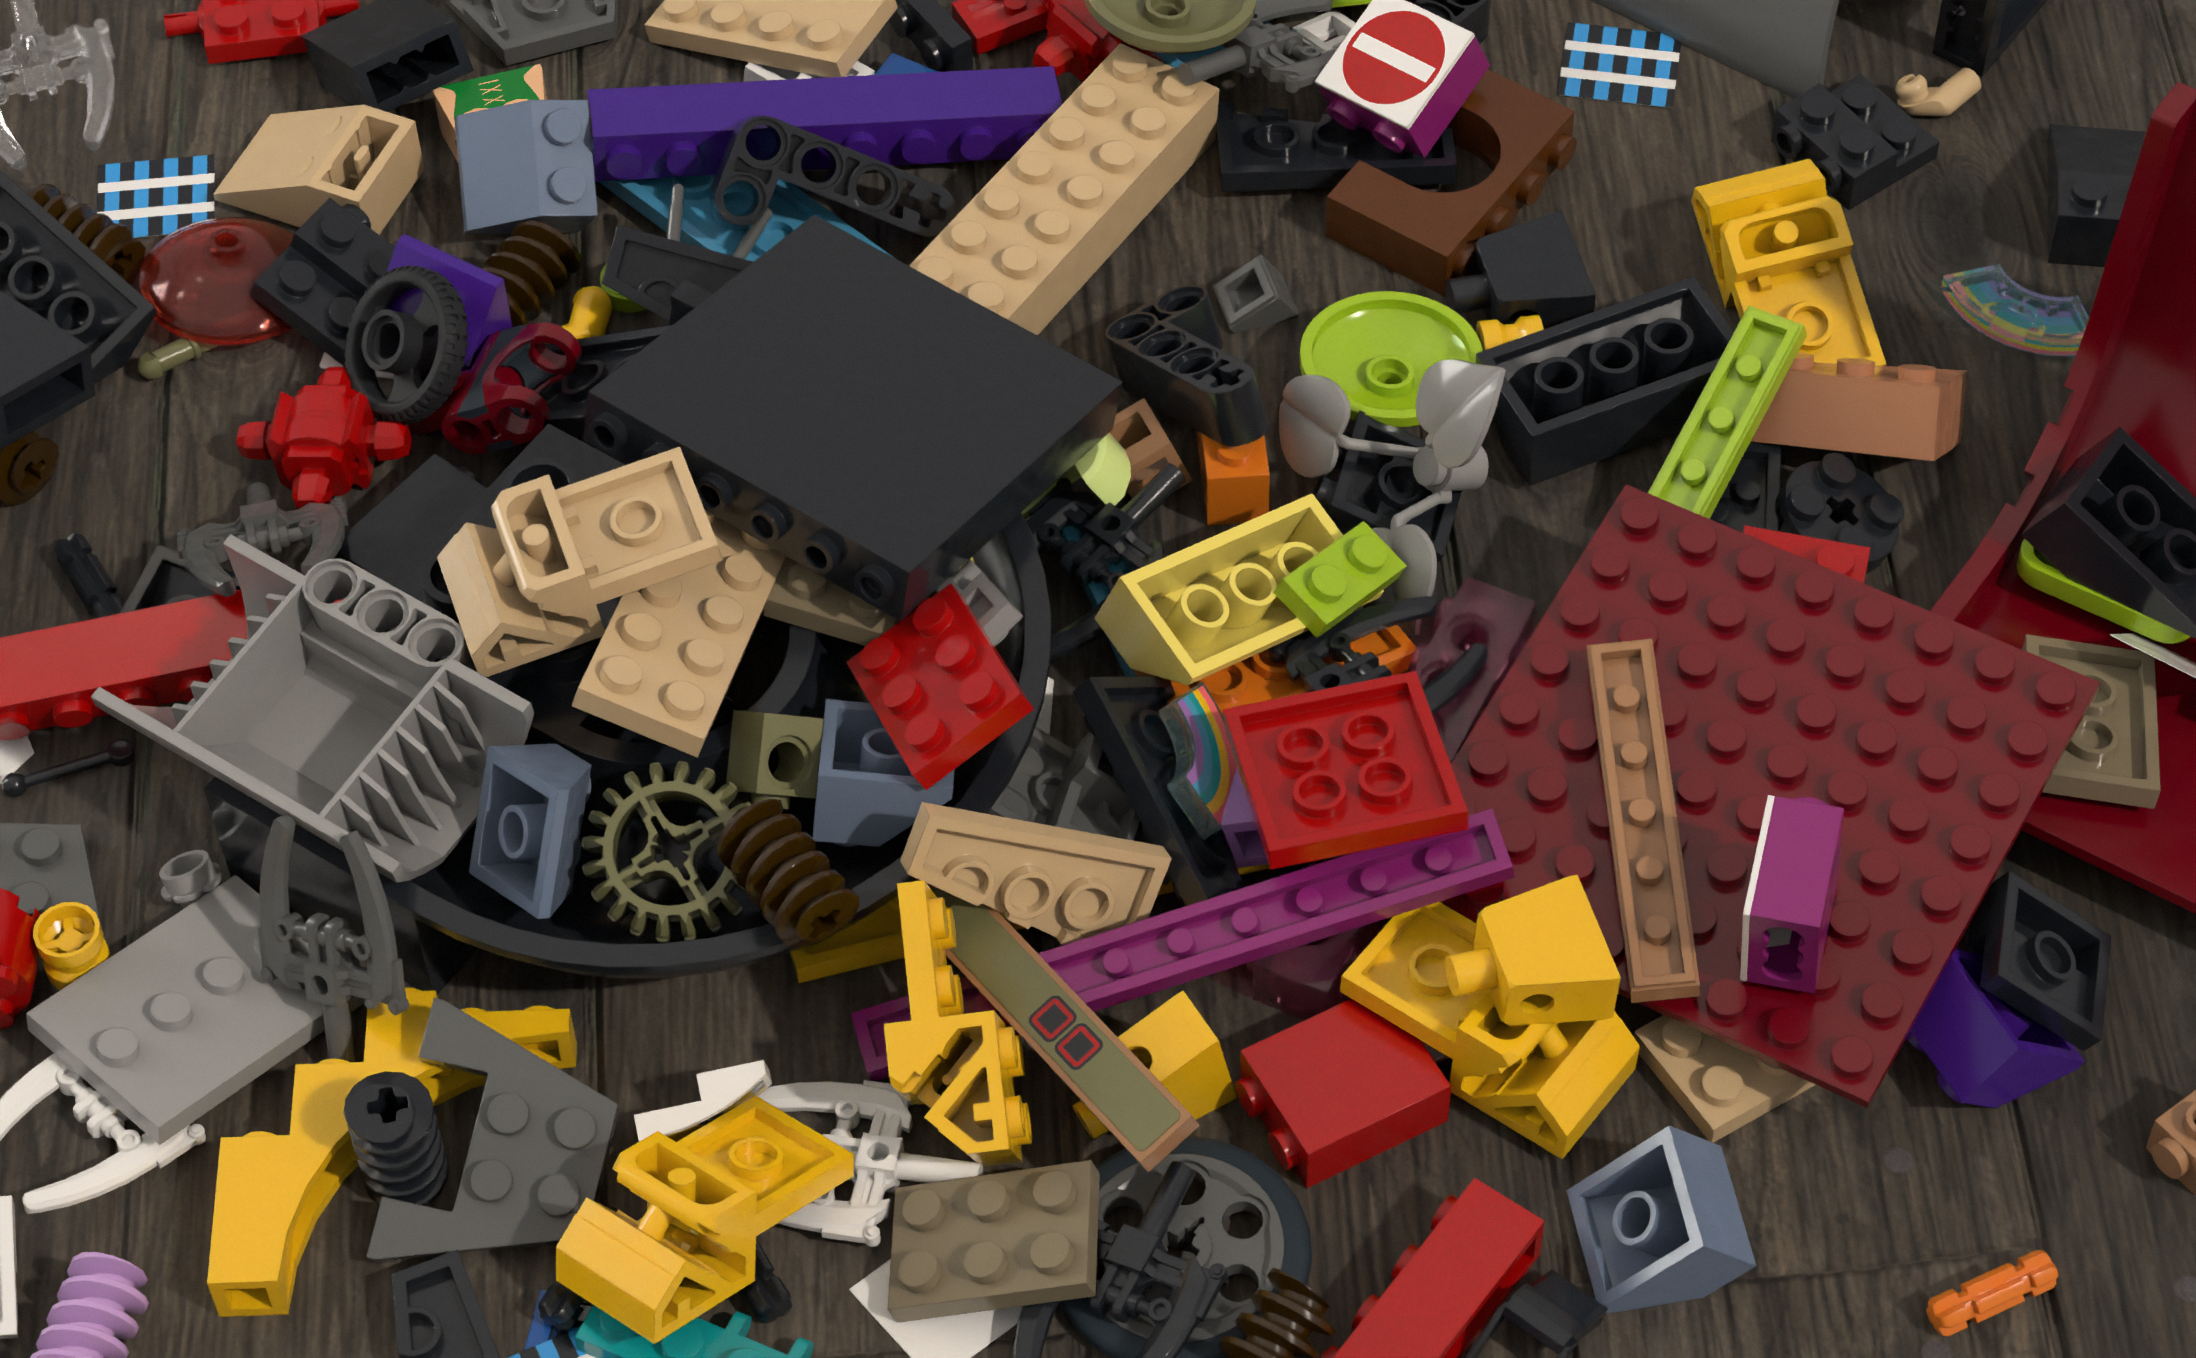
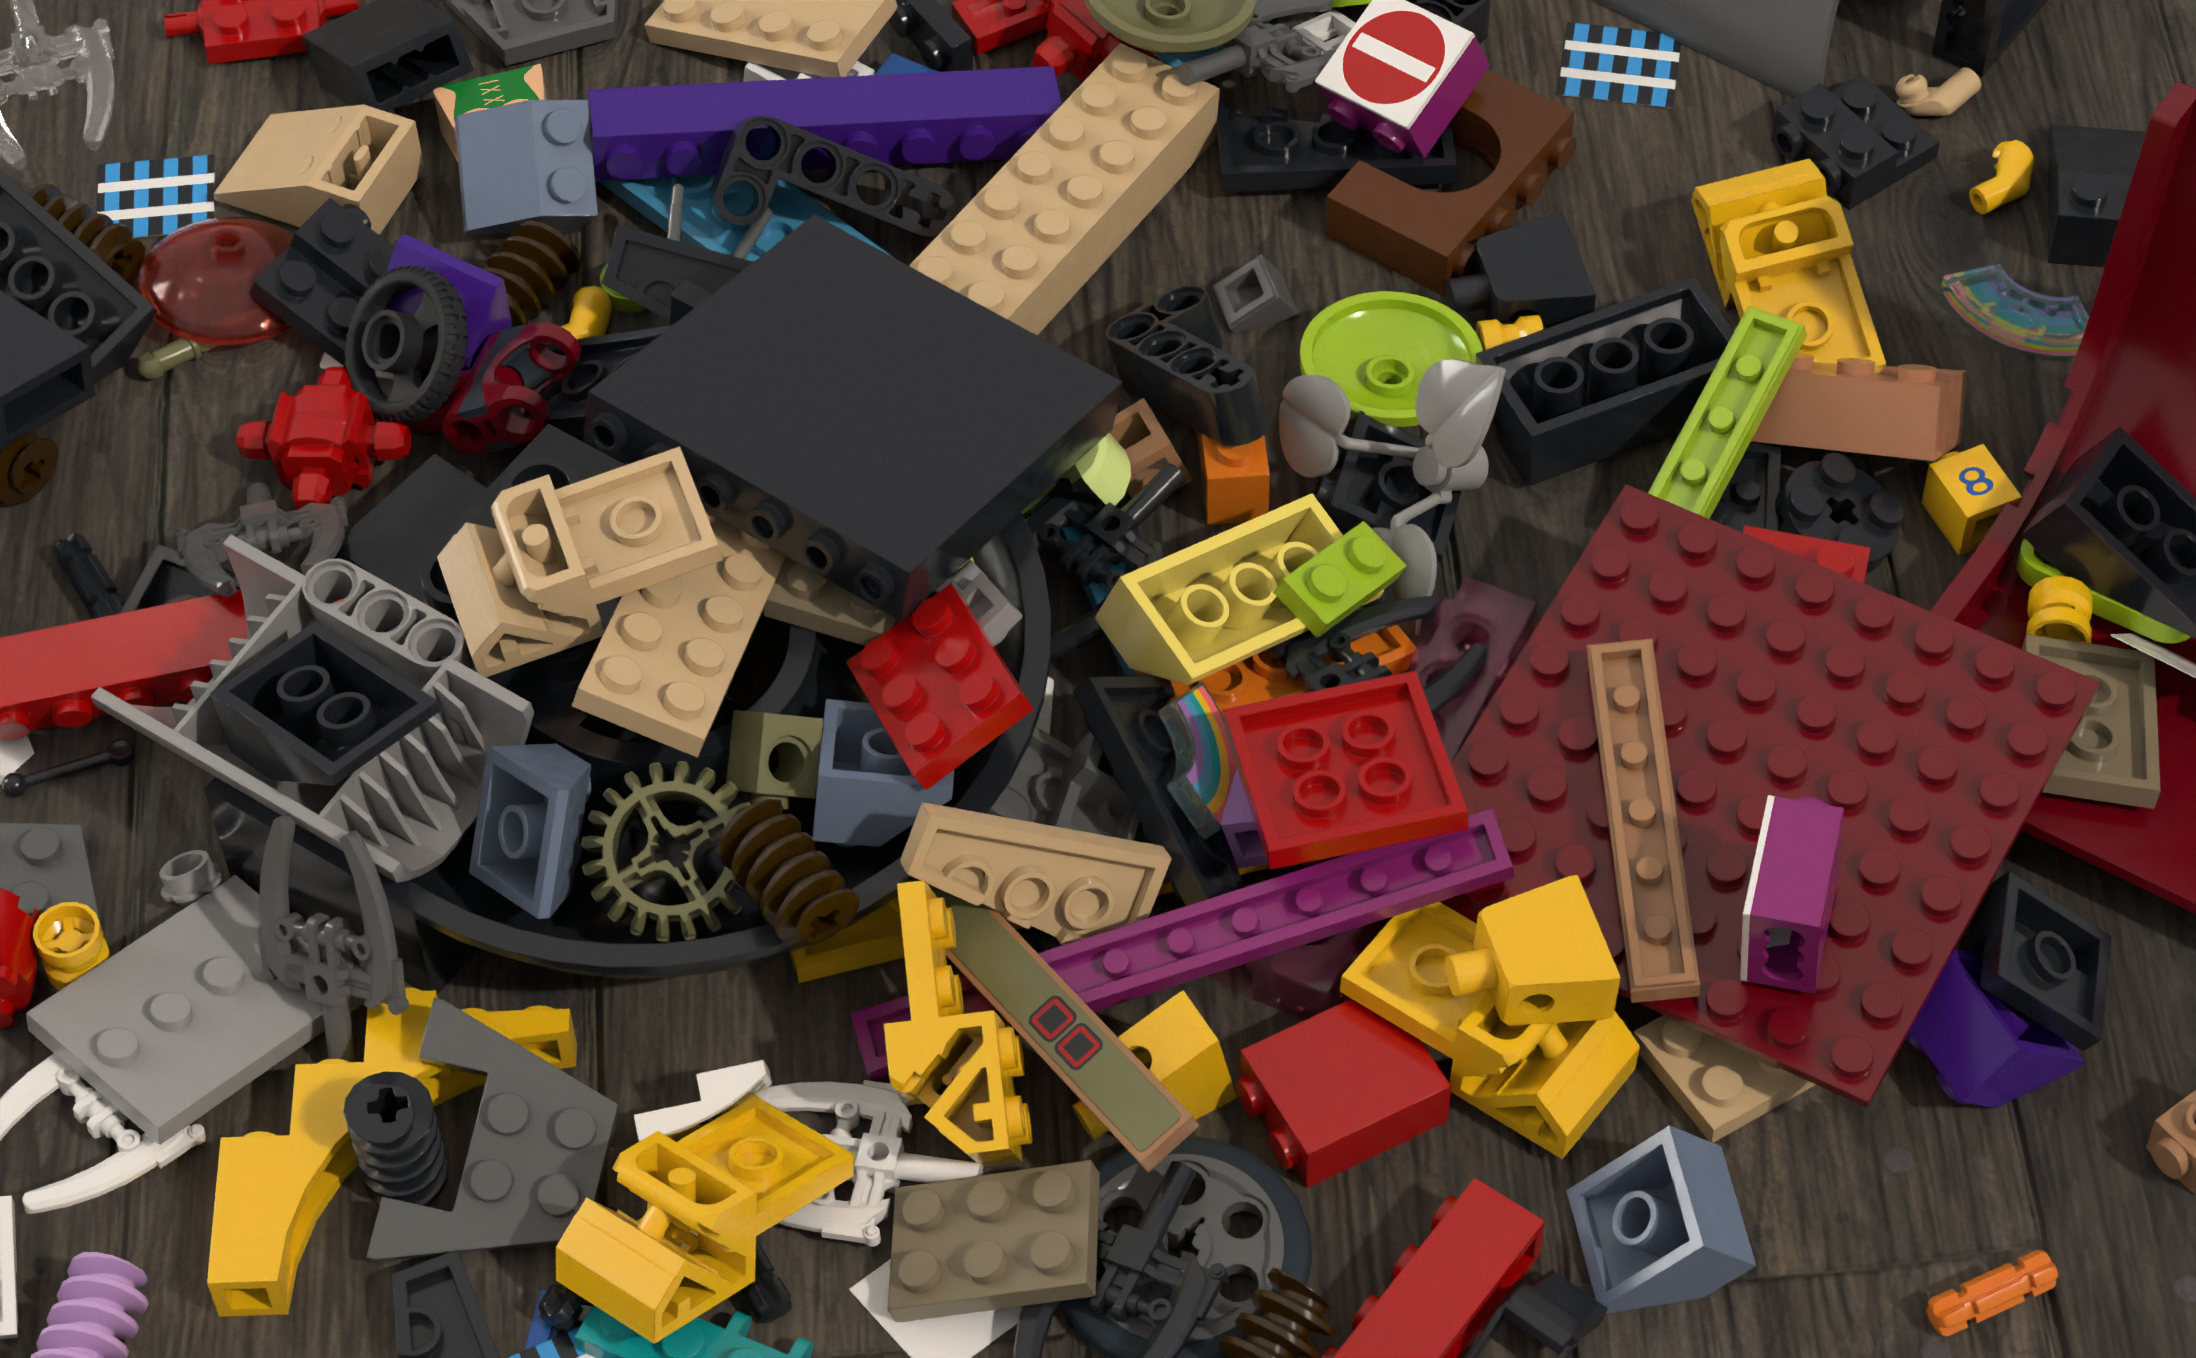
none -> black slope [210,621,441,786]
none -> yellow brick [1921,444,2022,556]
none -> yellow arm [1969,140,2034,214]
none -> yellow wheel [2026,576,2093,644]

